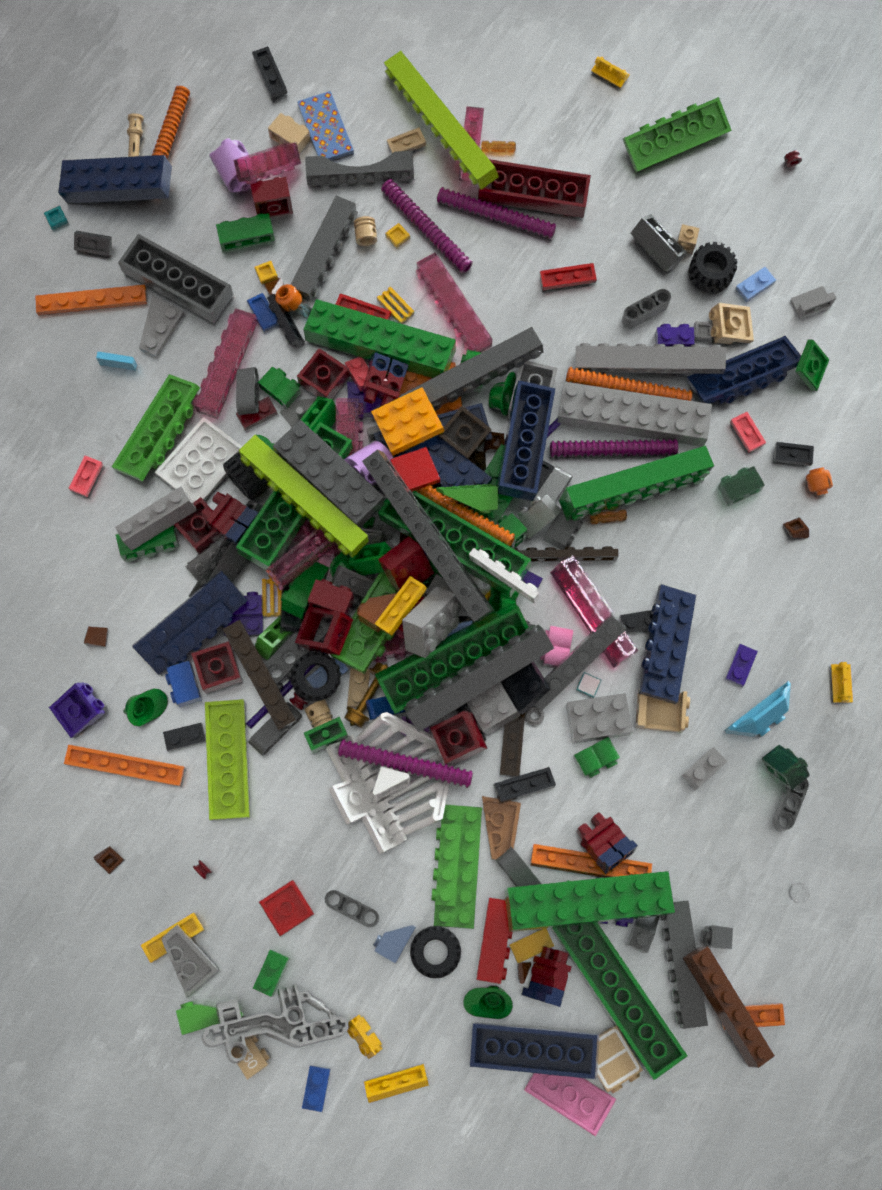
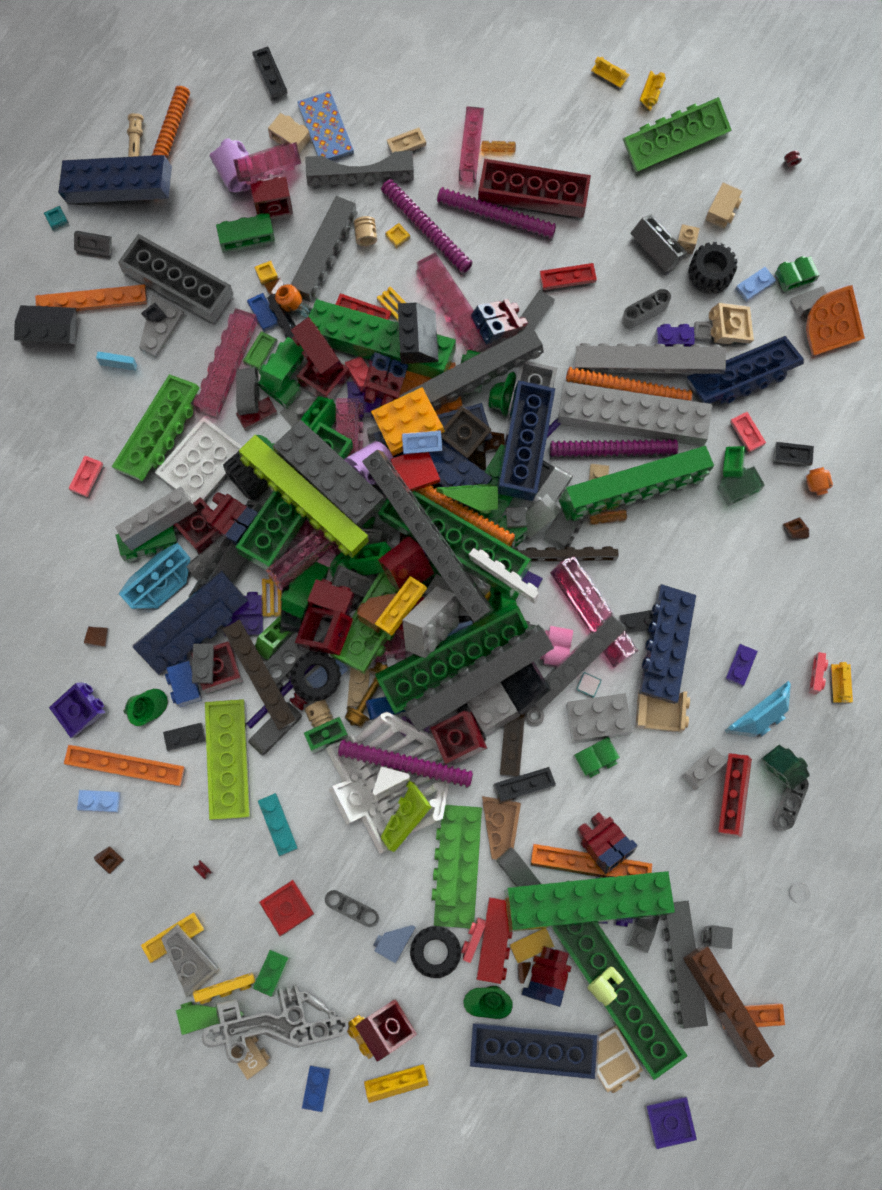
lime brick [384,50,499,189] -> none
bright pink tile [524,1073,616,1136] -> none
green tile [795,339,829,391] -> none
none -> black slope [14,305,76,345]
none -> light blue plate [77,790,120,813]
none -> medium azure wedge [119,543,191,609]
none -> black tile [141,303,167,322]
none -> dark grey plate [192,644,214,684]
none -> yellow plate [193,972,255,1004]
none -> bright green tile [243,331,277,371]
none -> teal plate [258,793,298,856]
none -> green brick [259,337,305,393]
none -> dark red brick [291,317,344,379]
none -> dark red brick [355,999,418,1062]
none -> lime wing [381,780,432,852]
none -> black slope [398,302,439,364]
none -> light blue plate [402,431,442,454]
none -> coral plate [461,918,486,963]
none -> hips [471,299,528,345]
none -> dark grey plate [506,507,527,529]
none -> dark grey tile [518,290,555,334]
none -> yellowish green piece [587,967,624,1006]
none -> tan plate [588,464,609,481]
none -> yellow hinge [640,71,666,111]
none -> dark purple plate [646,1096,697,1149]
none -> tan brick [705,183,743,229]
none -> red brick [719,753,752,838]
none -> green tile [723,446,745,477]
none -> green brick [775,256,820,292]
none -> orange plate [806,285,865,355]
none -> coral plate [809,652,828,694]

